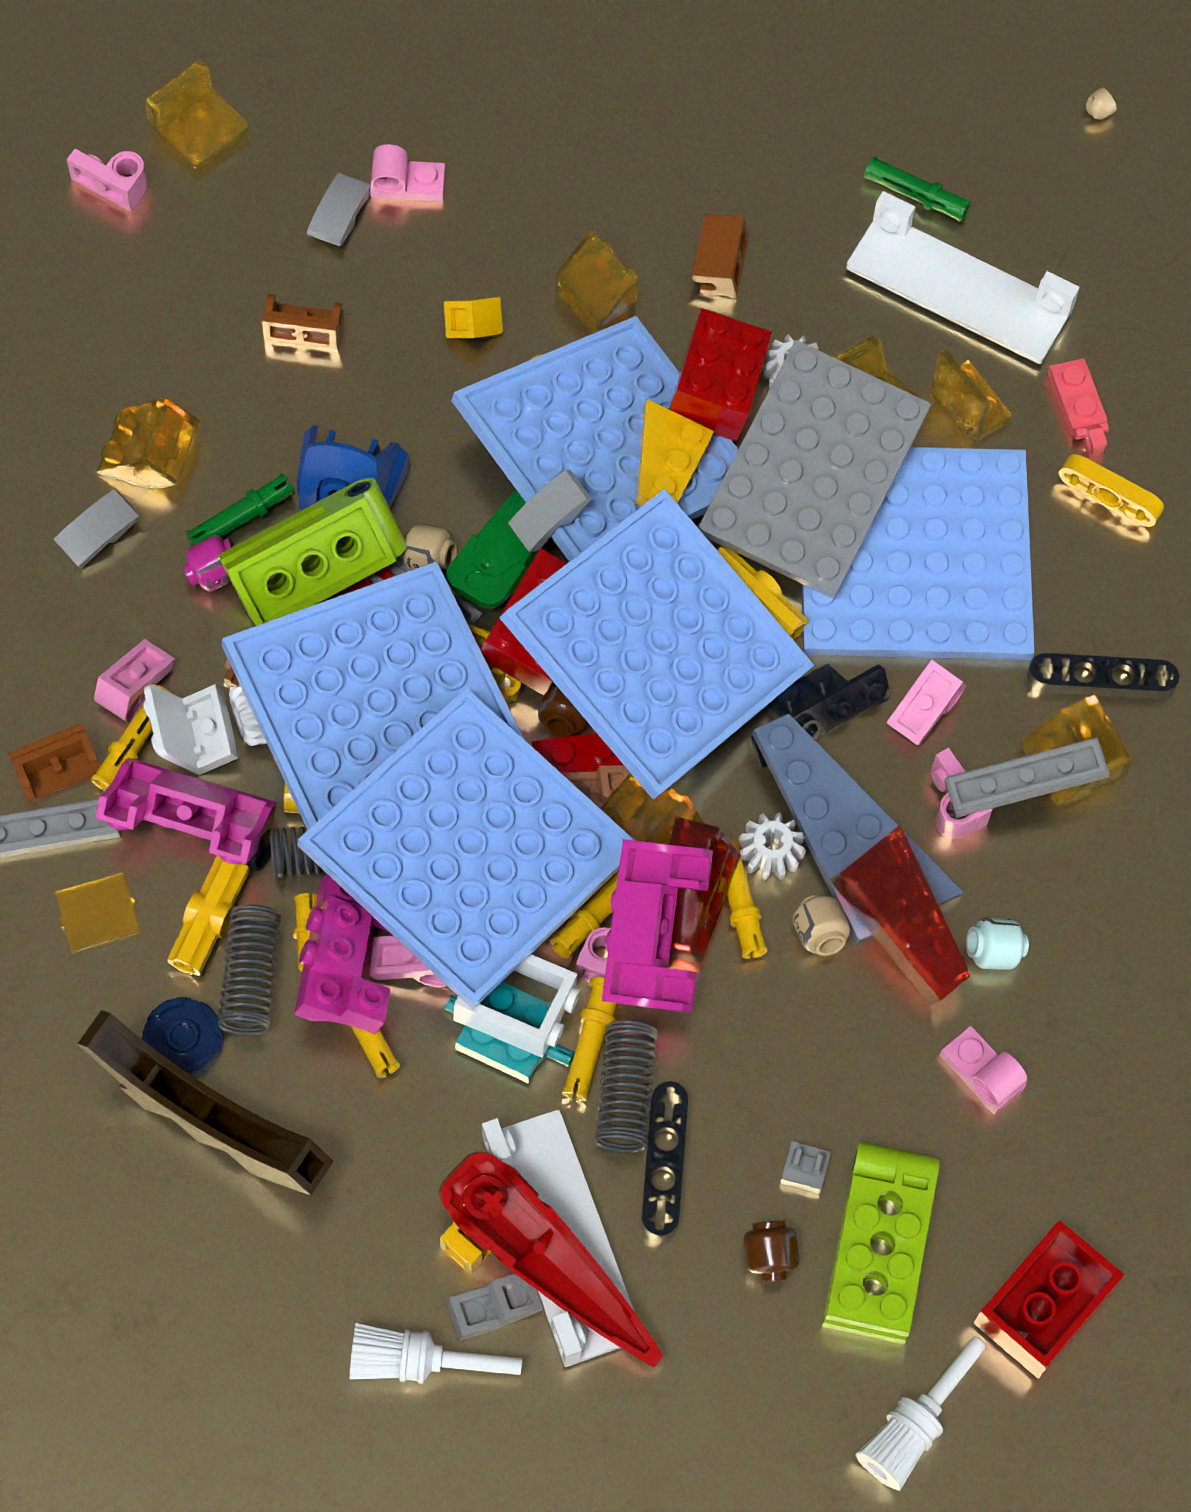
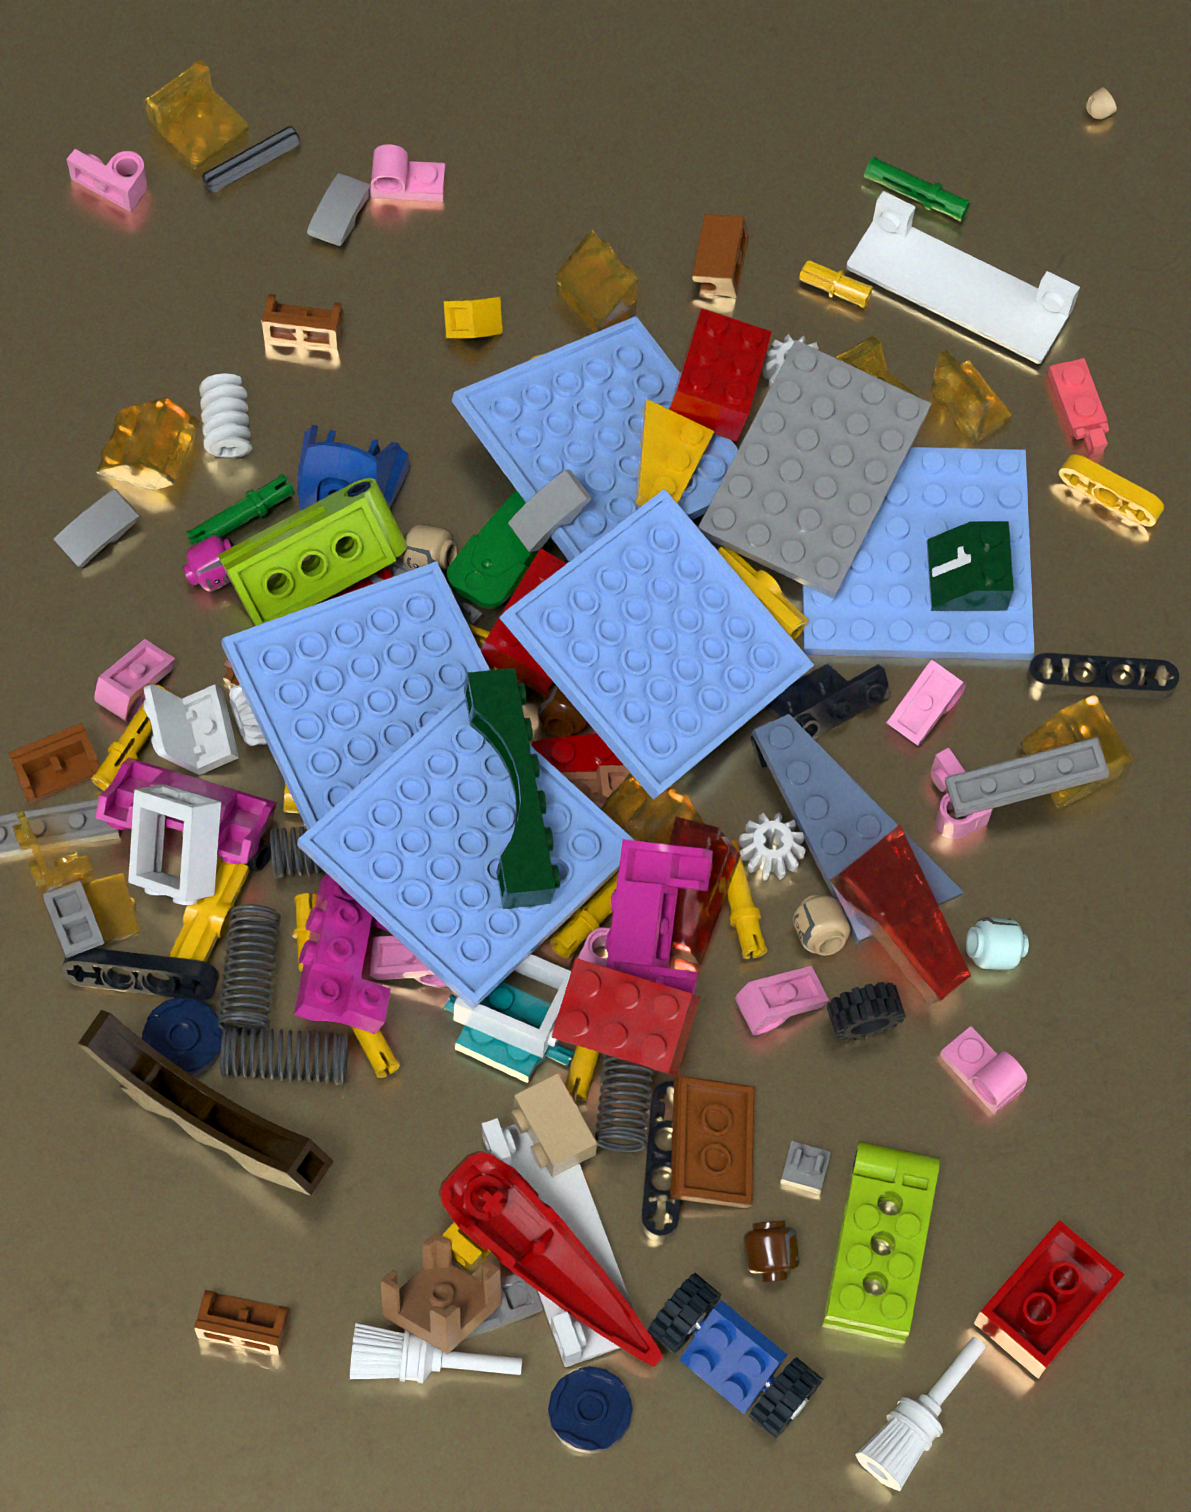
none -> clear yellow bracket [12,811,93,892]
none -> light grey slope [42,880,105,958]
none -> black beam [61,948,220,1001]
none -> white window [128,784,221,905]
none -> dark orange hinge [194,1290,291,1355]
none -> white piece [199,373,252,458]
none -> axle [202,126,300,192]
none -> dark grey piece [220,1025,348,1085]
none -> medium nougat panel [380,1233,501,1354]
none -> dark green arch [464,668,560,909]
none -> tan brick [510,1073,597,1177]
none -> dark blue tile [548,1366,633,1454]
none -> red brick [551,958,701,1076]
none -> plate [647,1273,823,1438]
none -> dark orange tile [670,1075,755,1209]
none -> bright pink plate [735,966,829,1035]
none -> yellow axle [799,261,873,308]
none -> black tyre [827,982,906,1041]
none -> dark green slope [926,521,1014,611]

